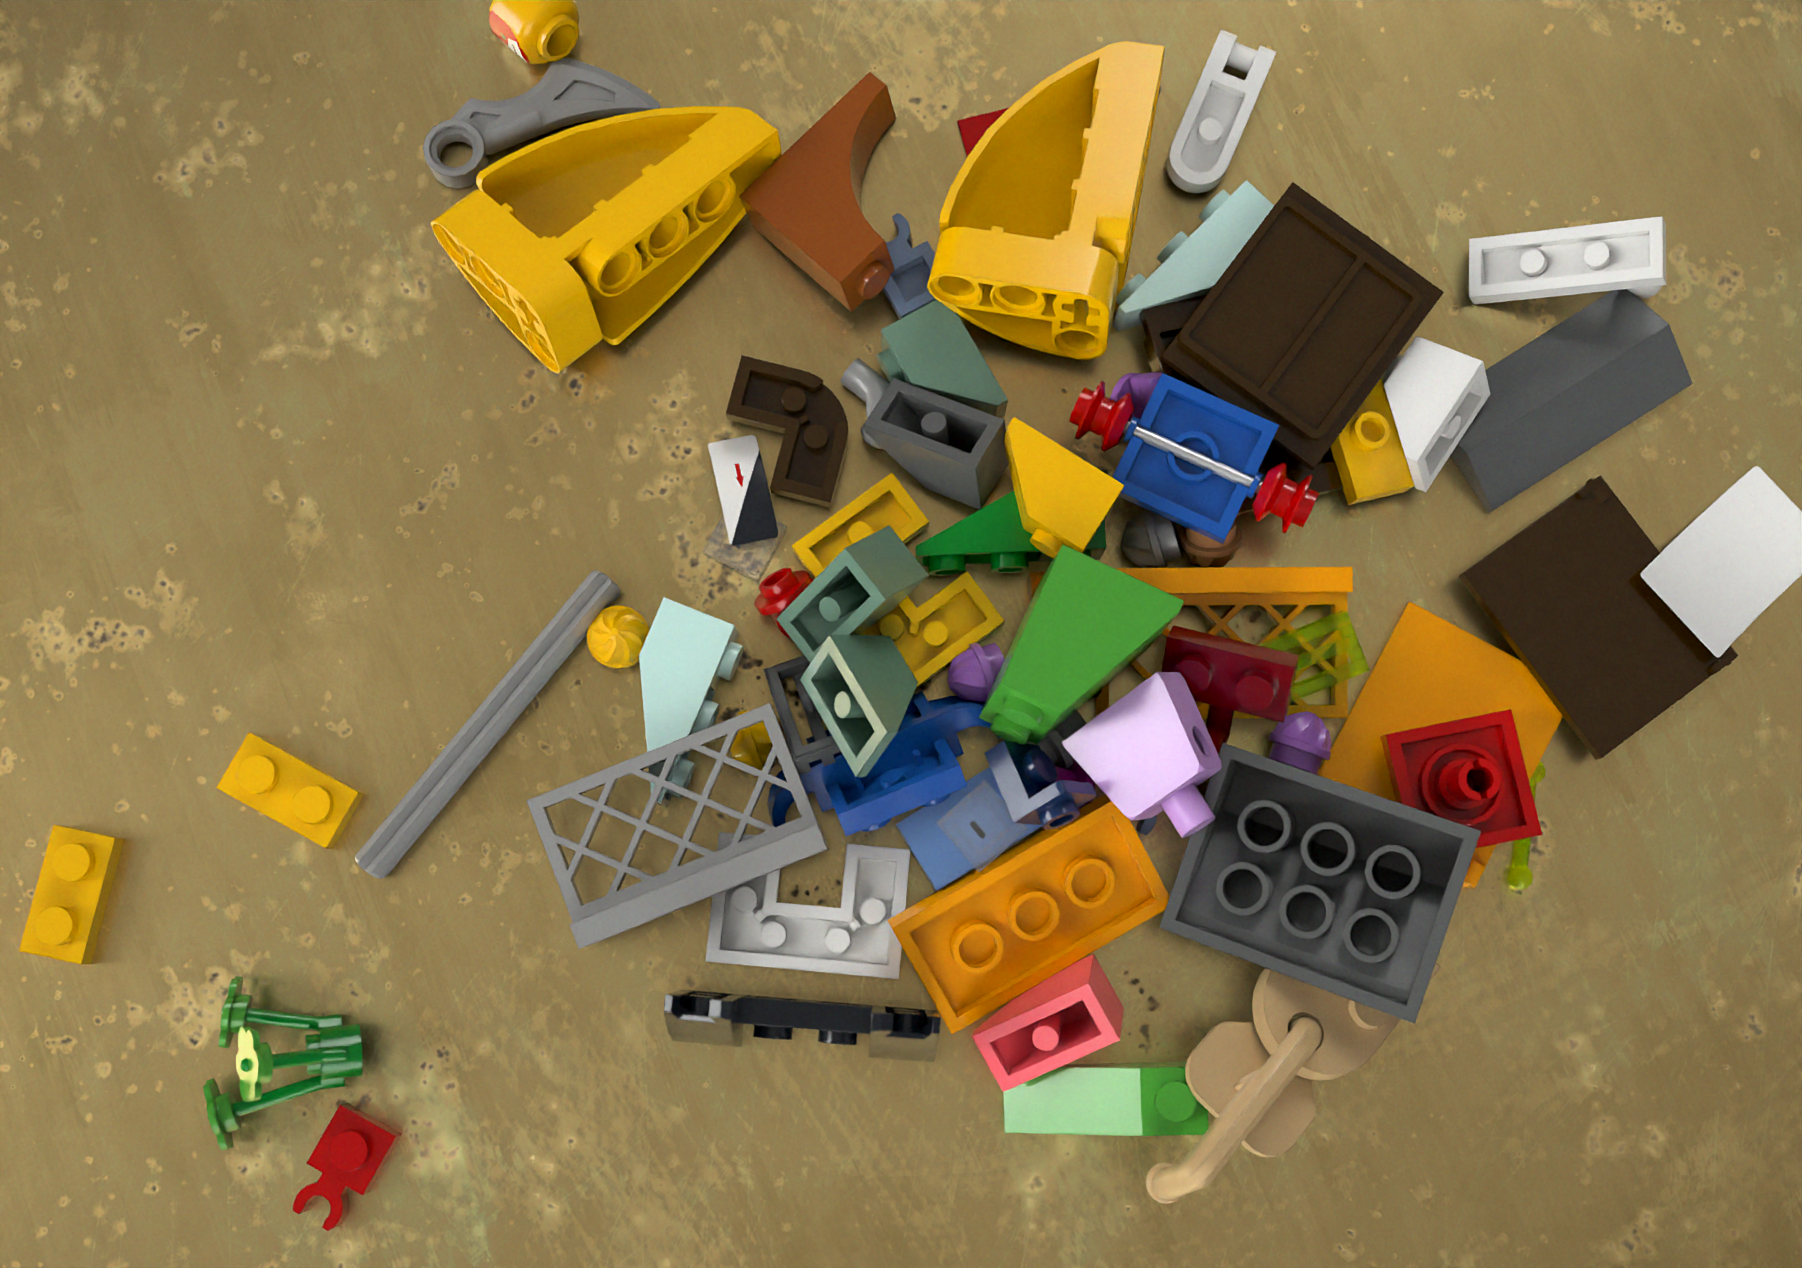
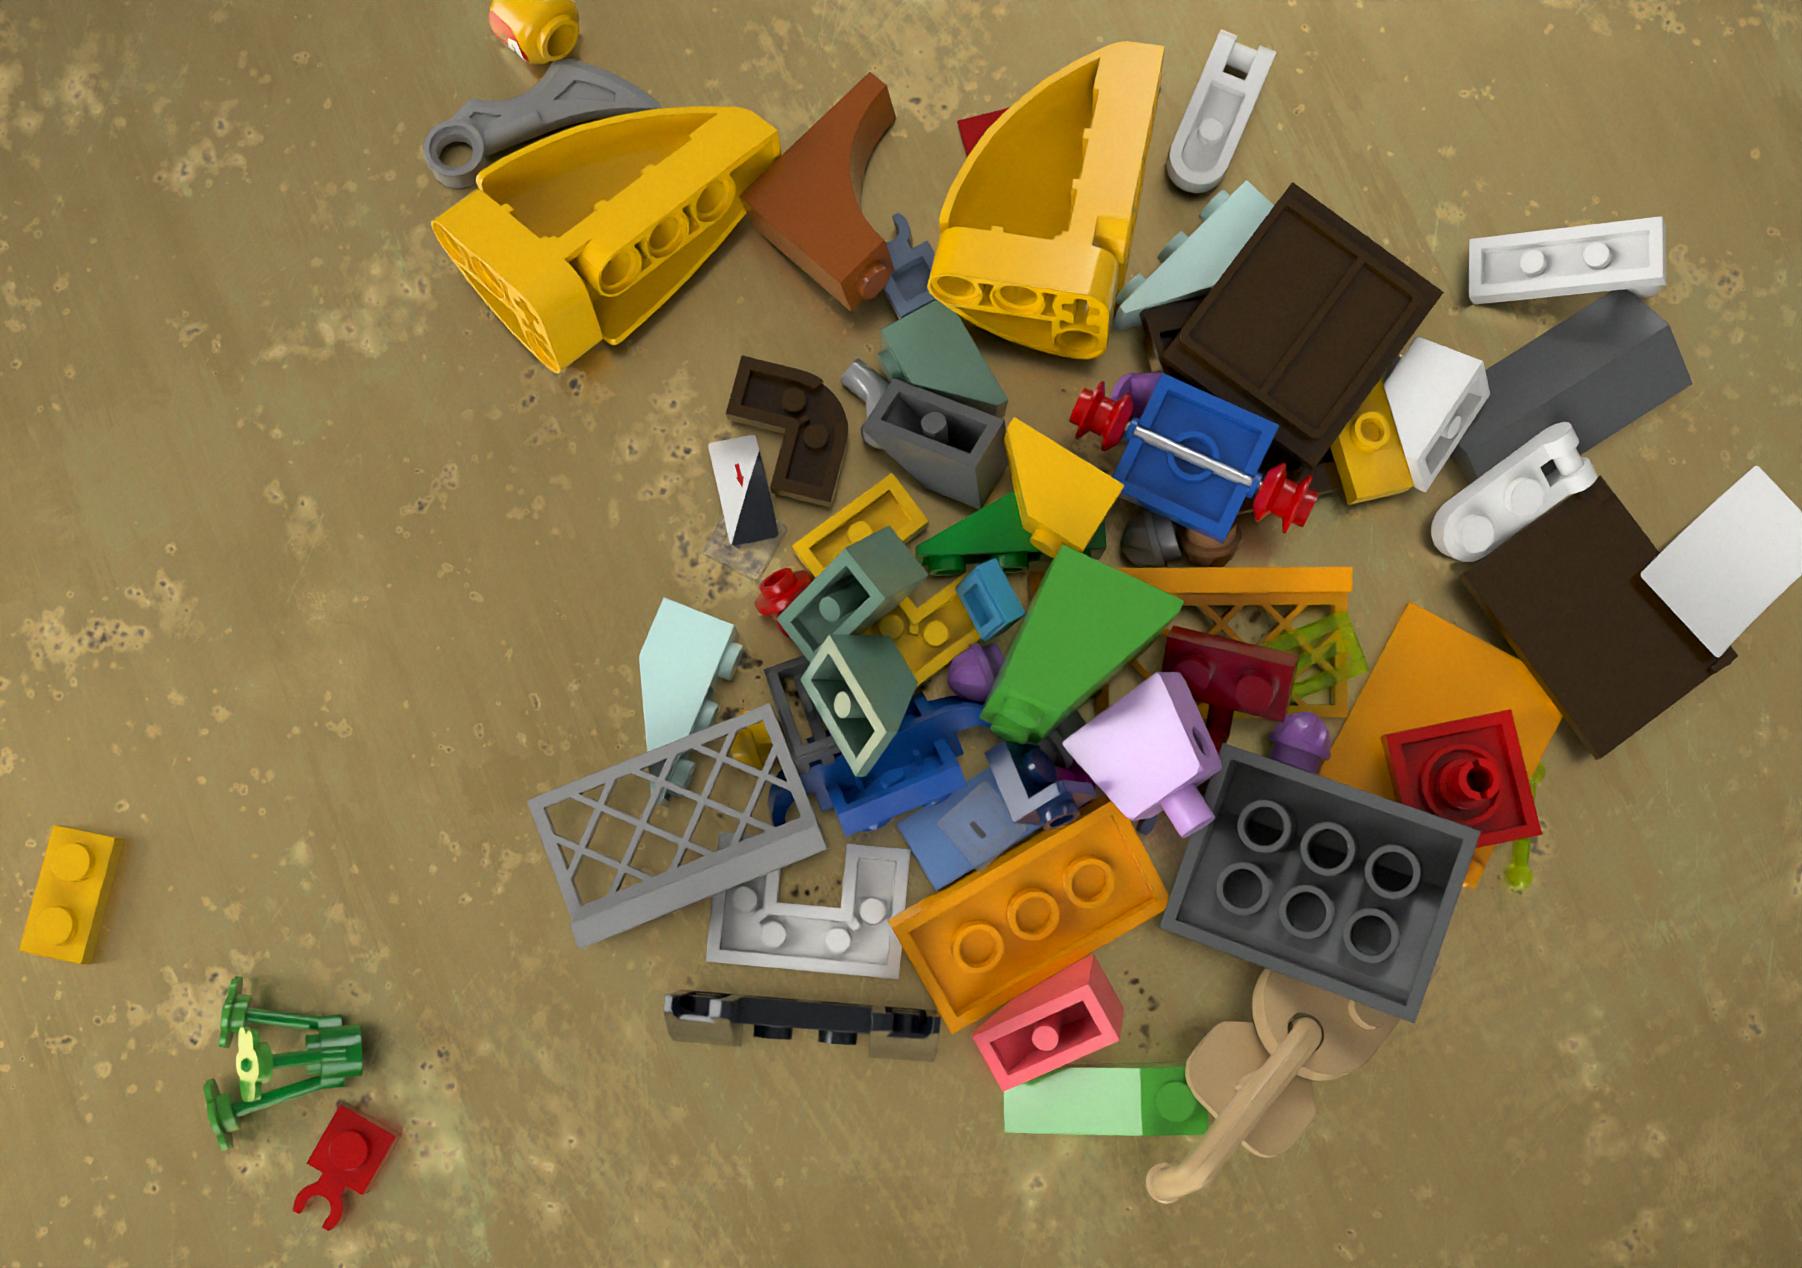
yellow plate [216,732,365,849] -> none
light grey axle [355,570,620,879] -> none
yellow plate [587,606,650,669] -> none
none -> dark azure tile [955,558,1026,642]
none -> white plate [1431,422,1597,562]

